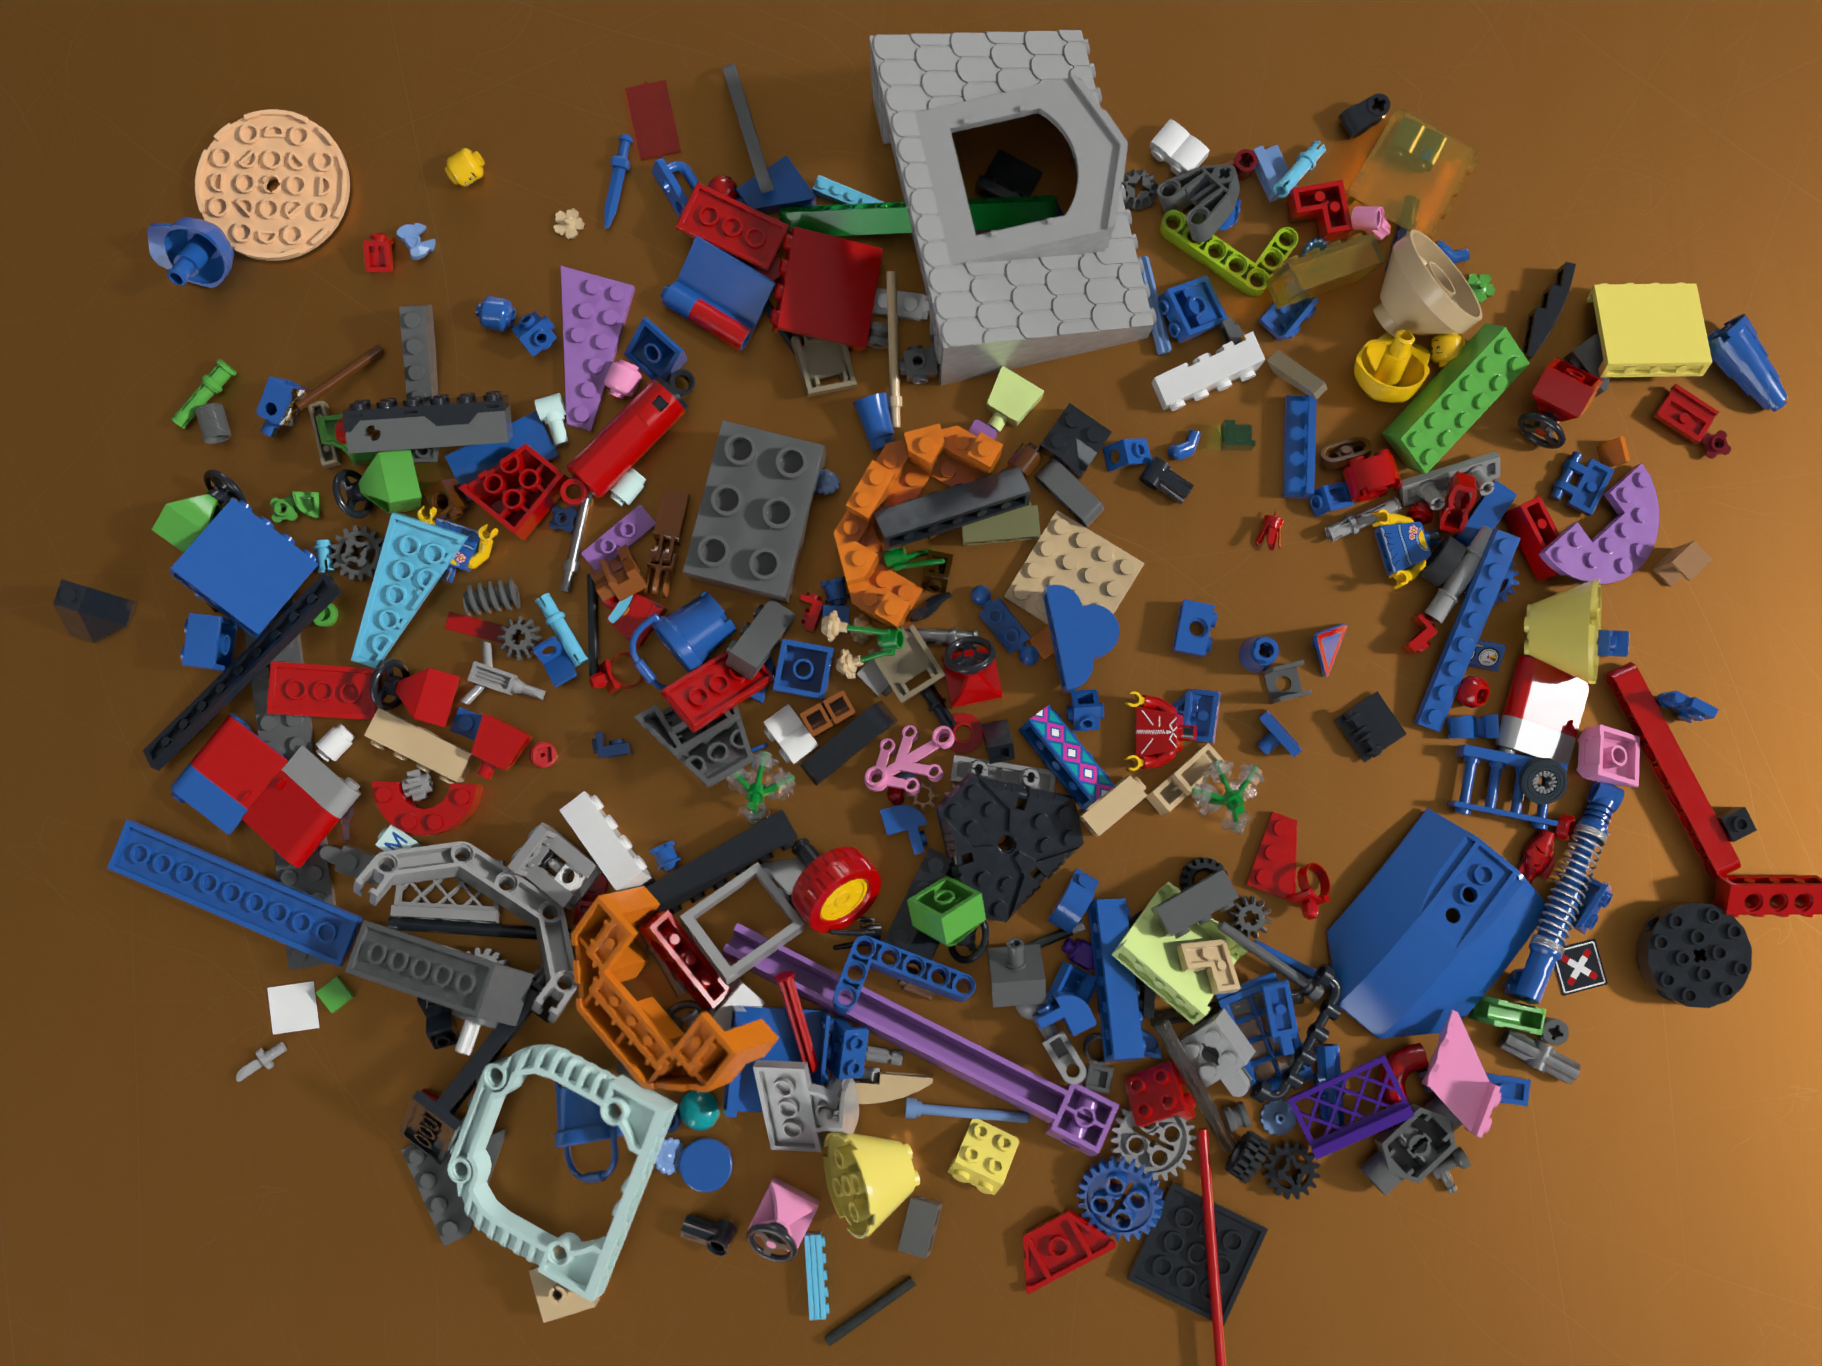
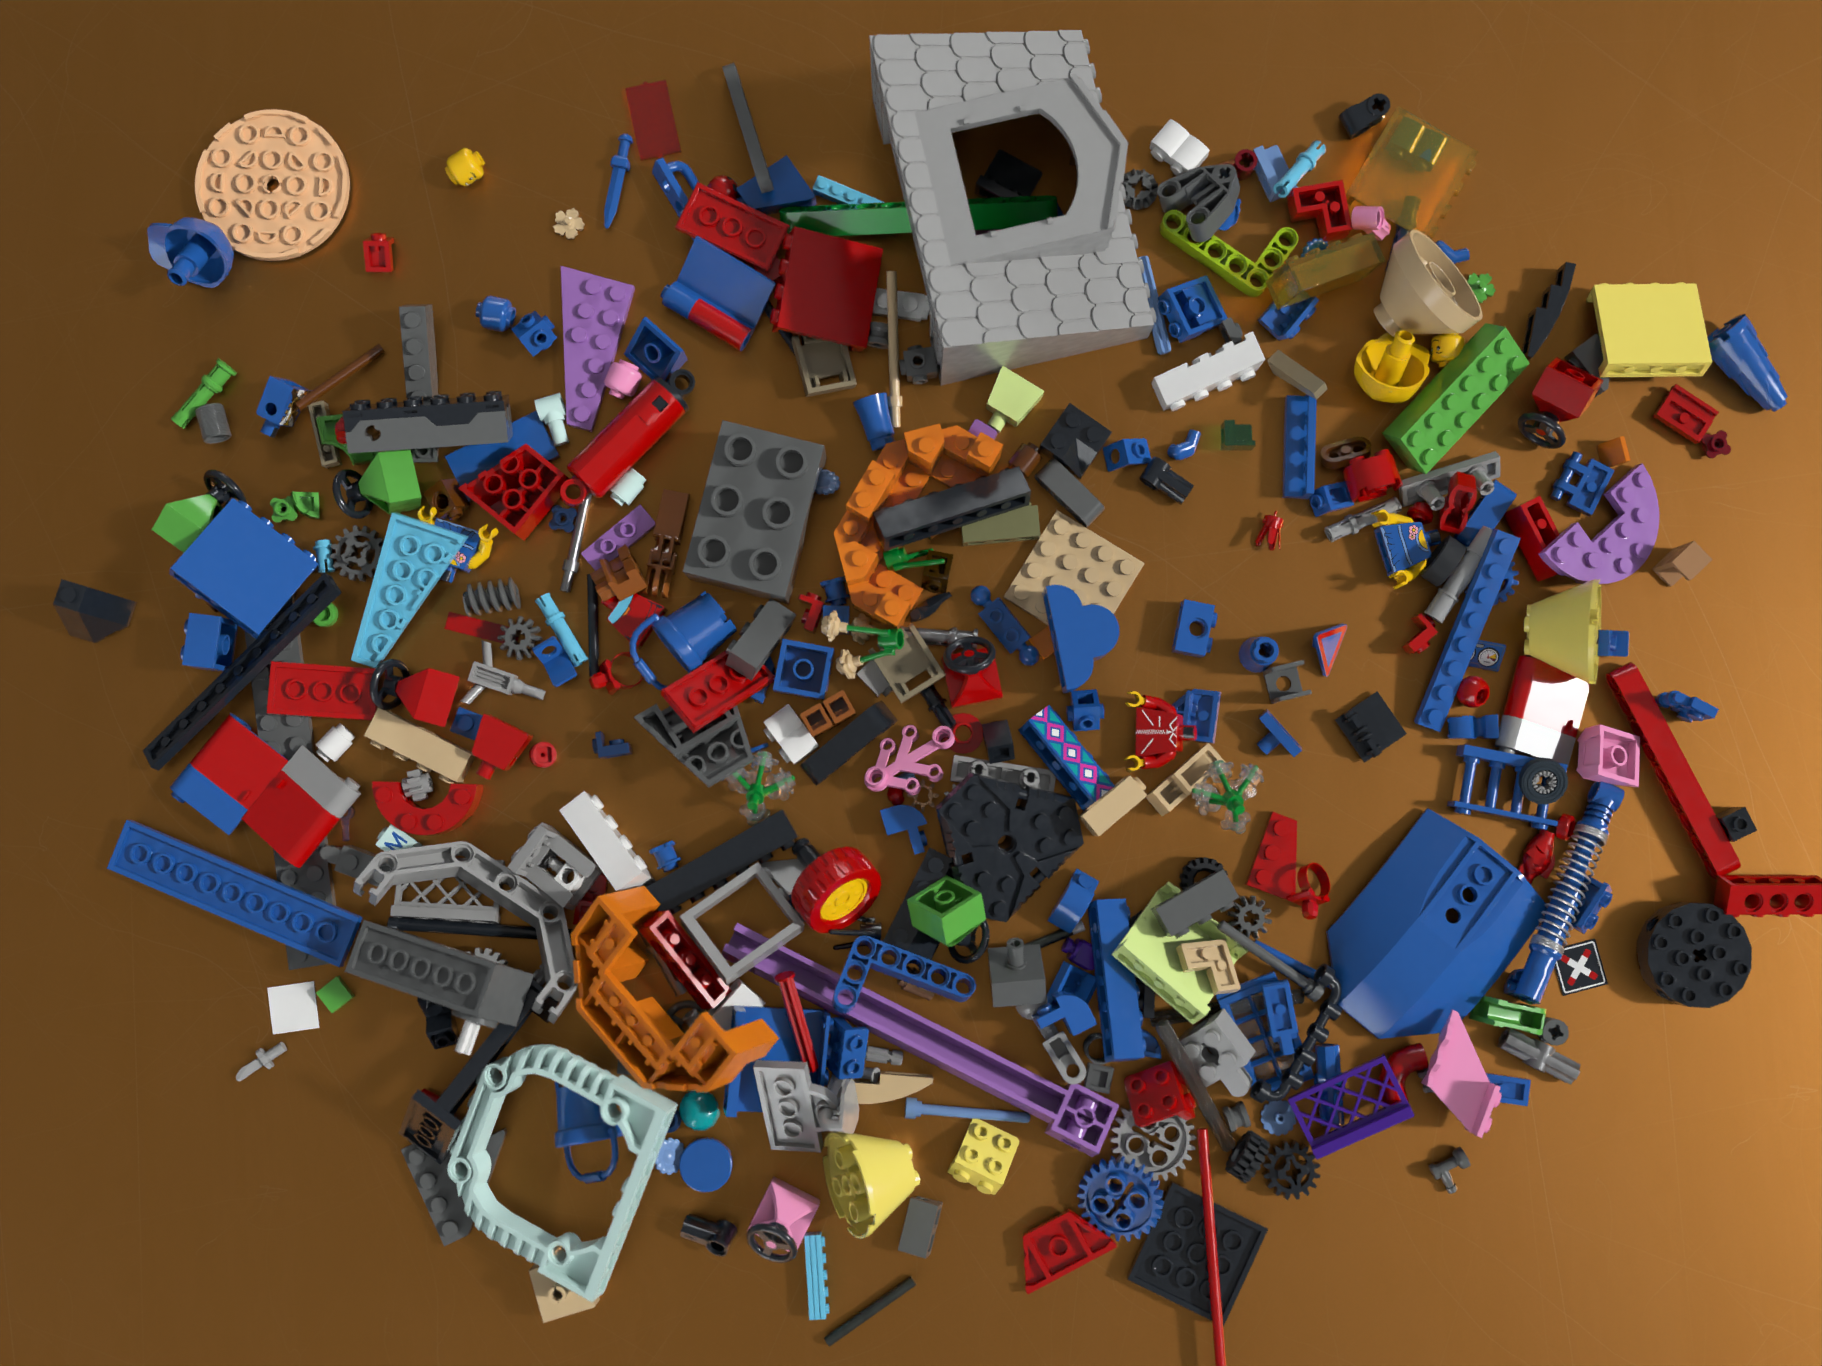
medium blue piece [396,223,435,260] -> none
dark grey brick [1359,1095,1462,1196] -> none

